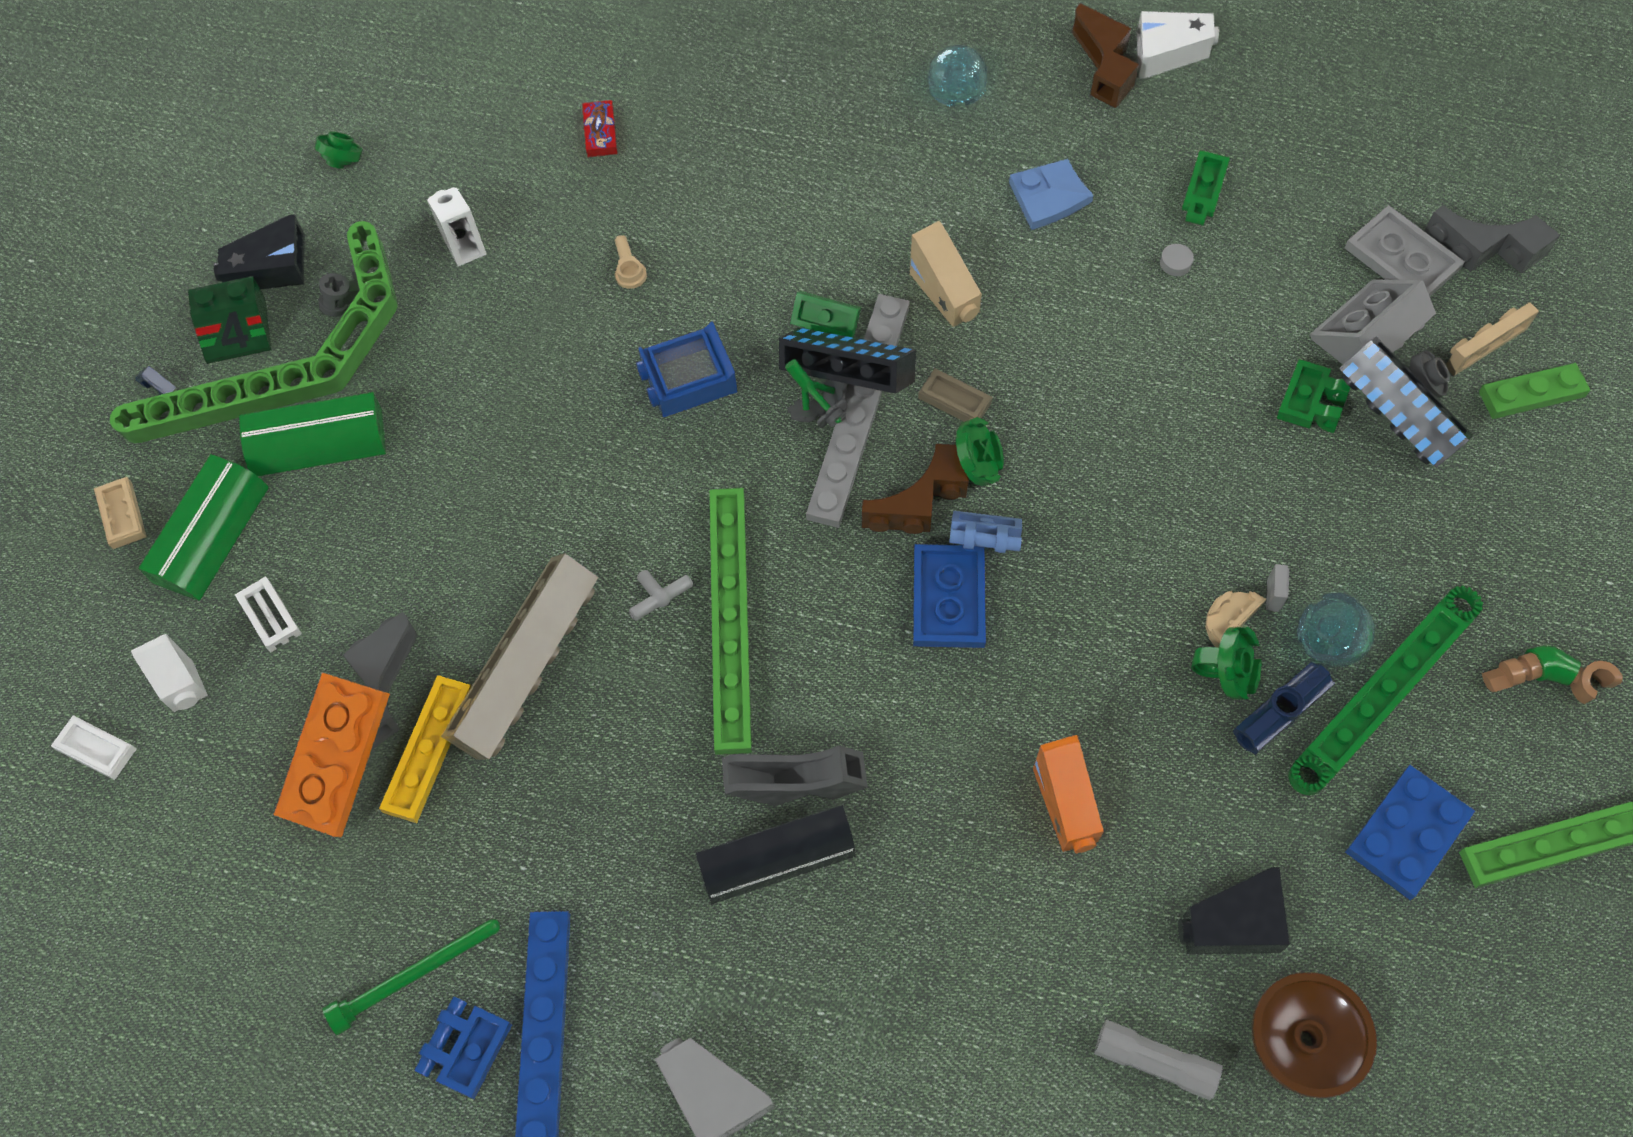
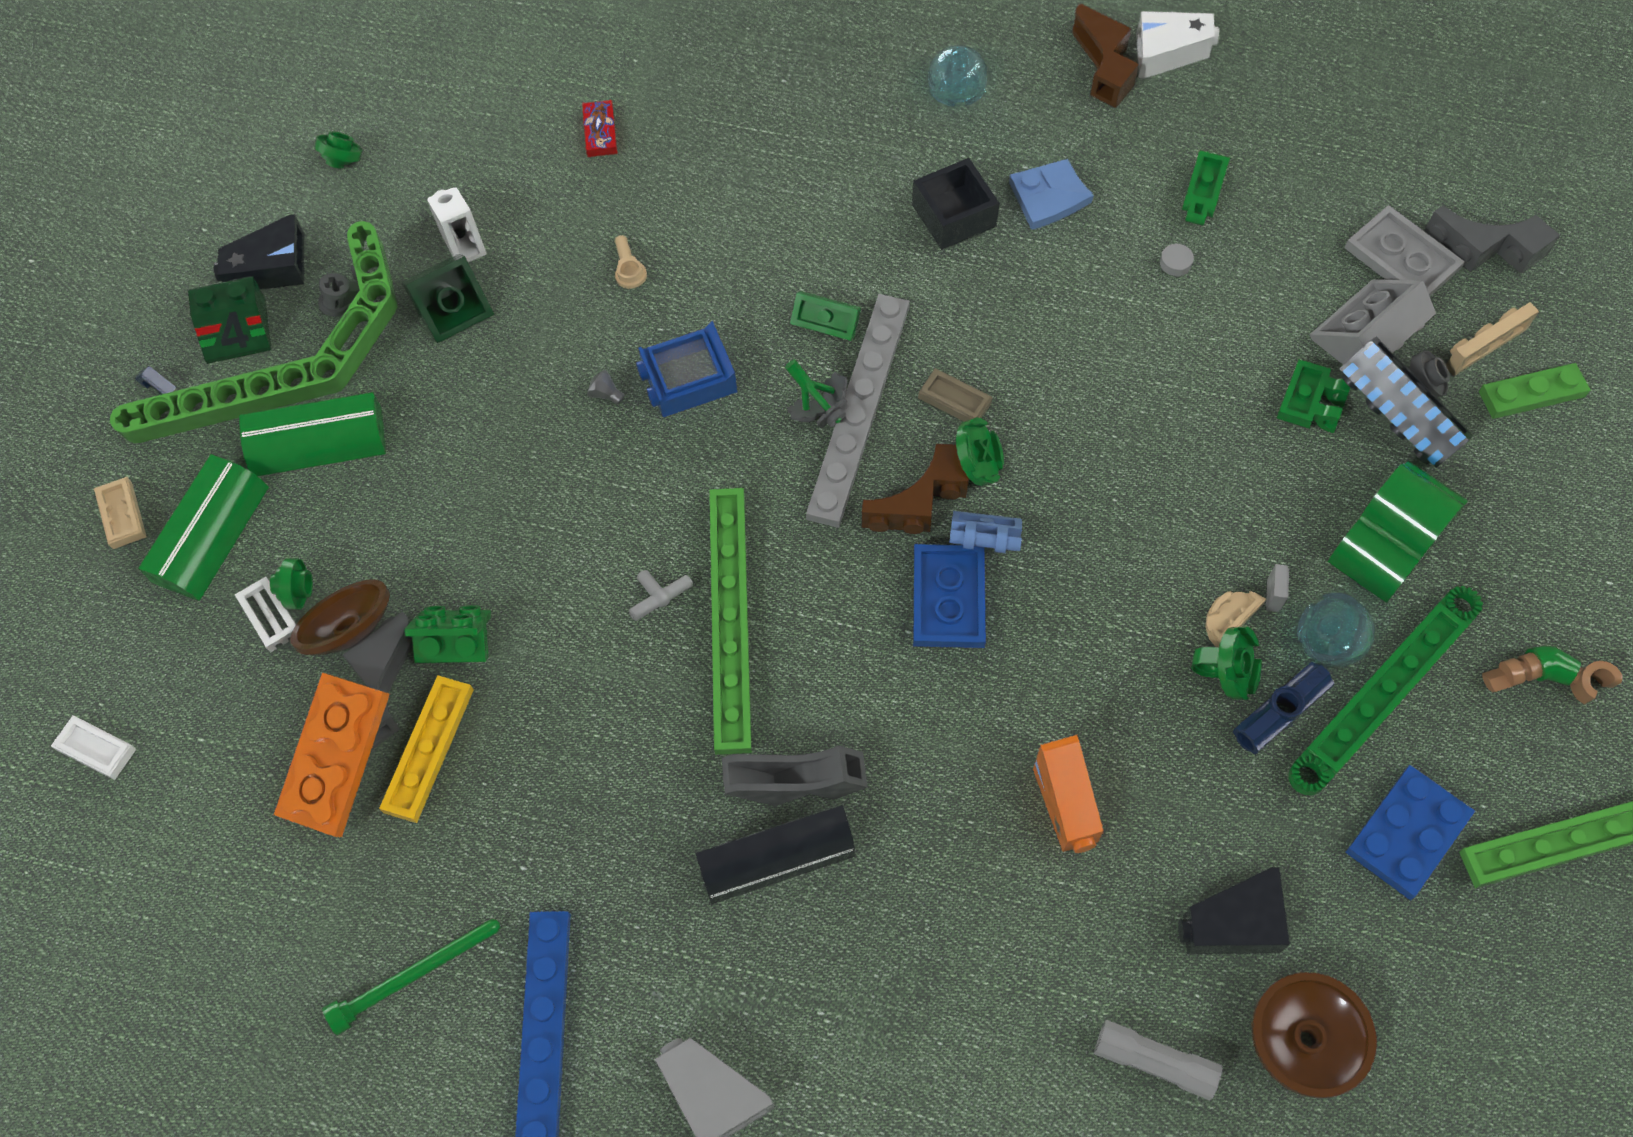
white slope [131,634,208,712] -> none
blue plate [414,996,512,1100] -> none
brick [441,553,599,760] -> none
black brick [779,328,916,394] -> none
tan slope [910,221,982,327] -> none
none -> green plate [270,558,313,610]
none -> reddish brown dish [290,579,390,656]
none -> dark green slope [402,254,495,343]
none -> green bracket [404,605,491,663]
none -> flat silver rock [587,369,625,405]
none -> black piece [912,158,1000,250]
none -> green brick [1327,461,1468,603]

